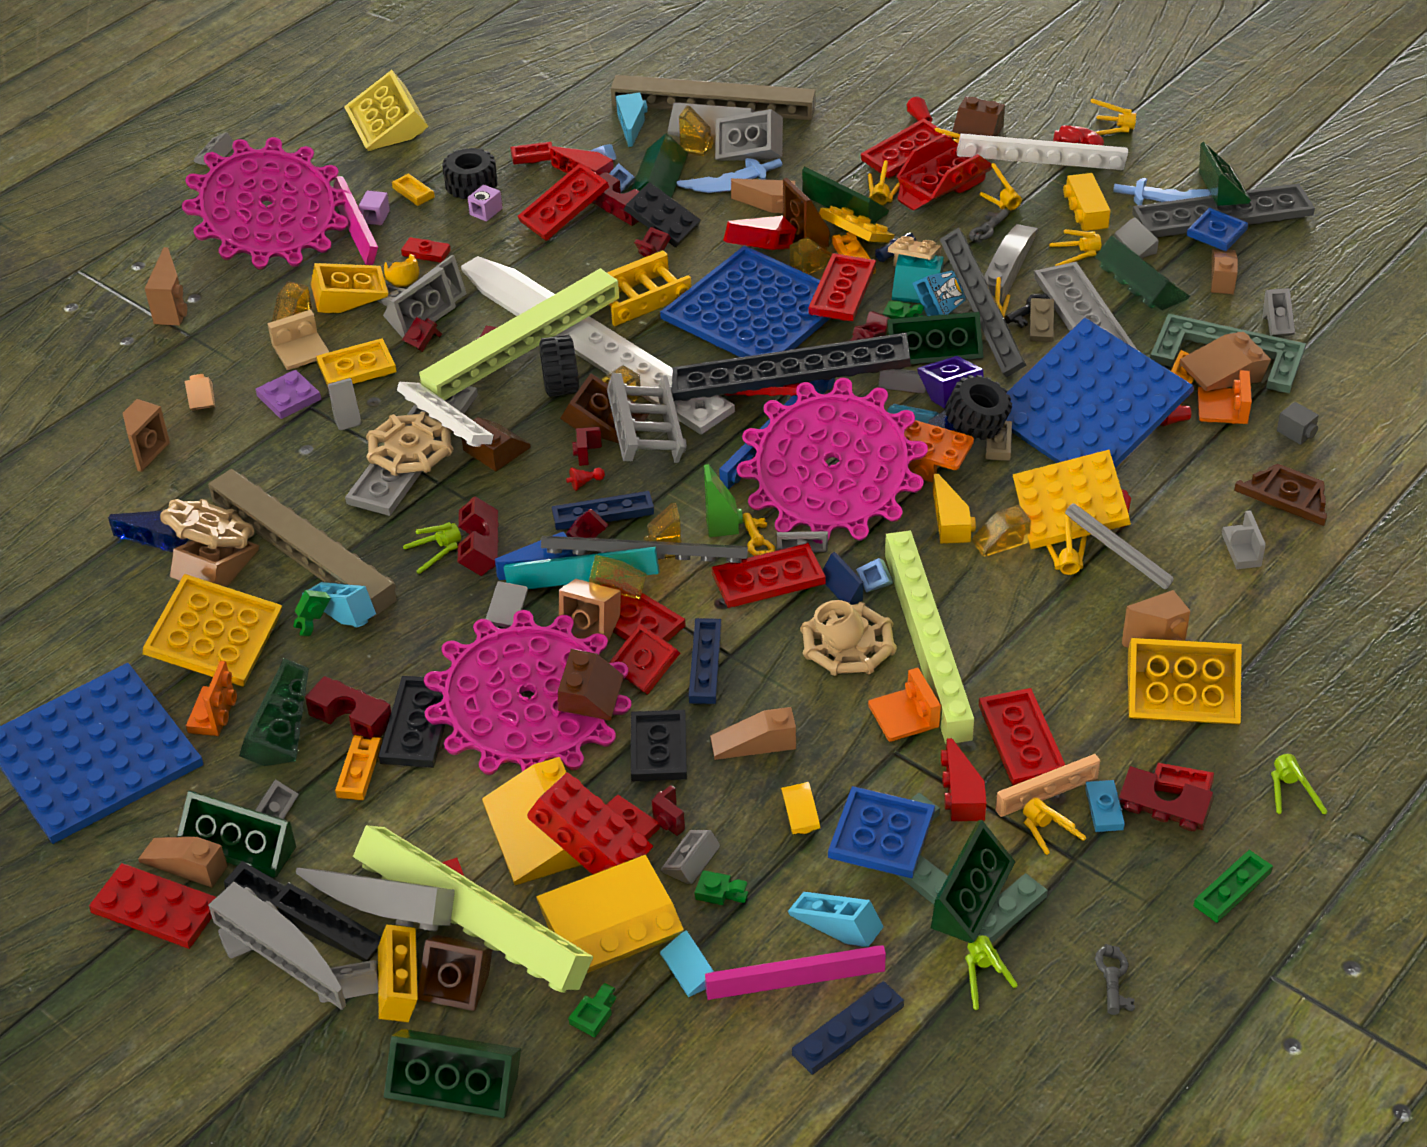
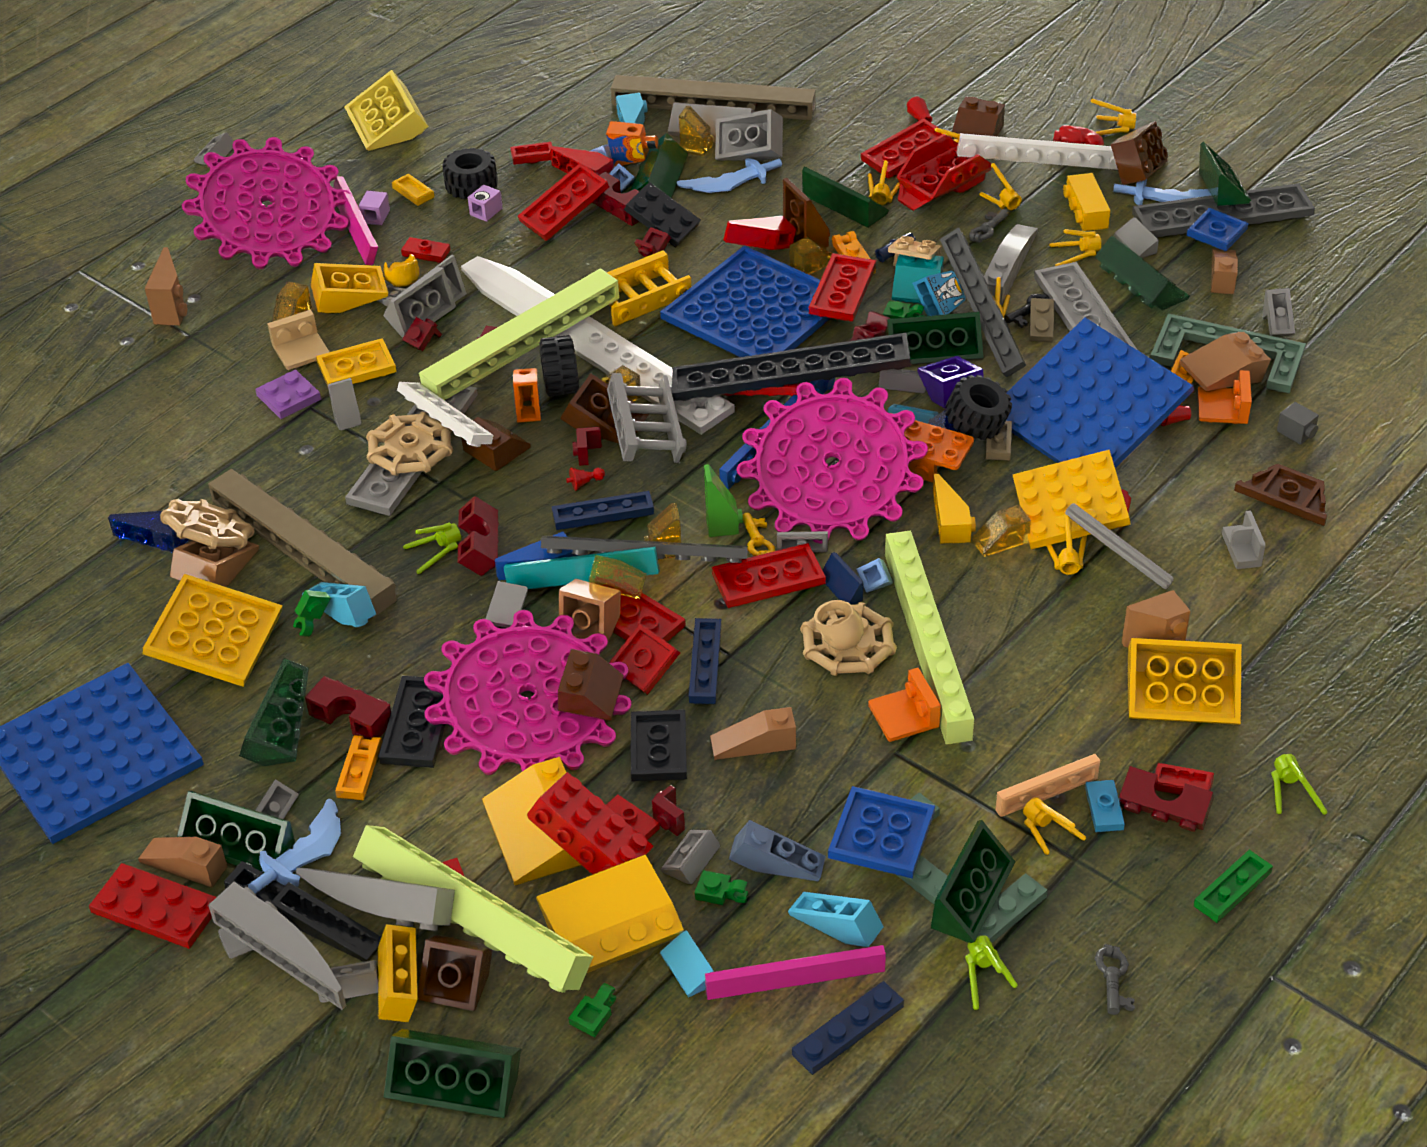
medium nougat slope [123,399,170,472] -> none
light nougat slope [185,374,215,411] -> none
orange bracket [186,661,237,736] -> none
dark red bracket [566,509,608,538] -> none
medium nougat slope [731,178,795,213] -> none
yellow slope [781,782,821,834] -> none
yellow plate [819,206,895,243] -> none
red slope [941,738,986,821] -> none
red plate [978,688,1065,786] -> none
none -> light blue sword [248,799,341,894]
none -> orange torso [513,368,541,423]
none -> torso [606,121,658,167]
none -> sand blue slope [729,820,826,881]
none -> reddish brown slope [1110,121,1168,185]

